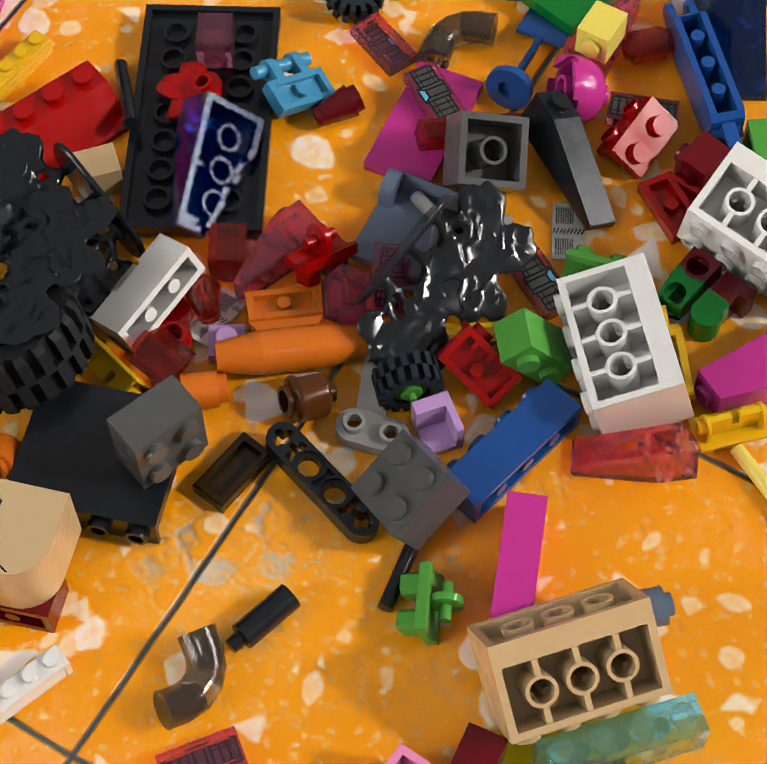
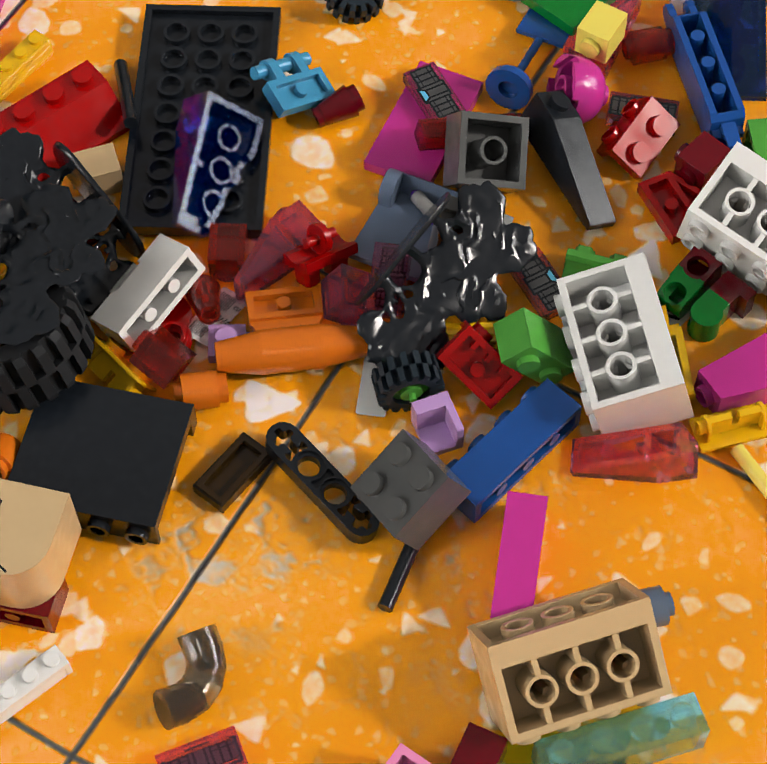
dark grey brick [106,374,208,489] -> none
red plate [155,61,222,119] -> none
clear pink brick [195,13,235,69] -> none
black cylinder [225,584,300,653] -> none
reddish brown head [277,370,337,423] -> none
light grey plate [335,408,410,457] -> none
clear pink tile [350,12,417,77] -> none
bright green hips [396,561,464,645] -> none
clear smoke cylinder [416,11,498,69] -> none
clear sticker [551,202,585,260] -> none

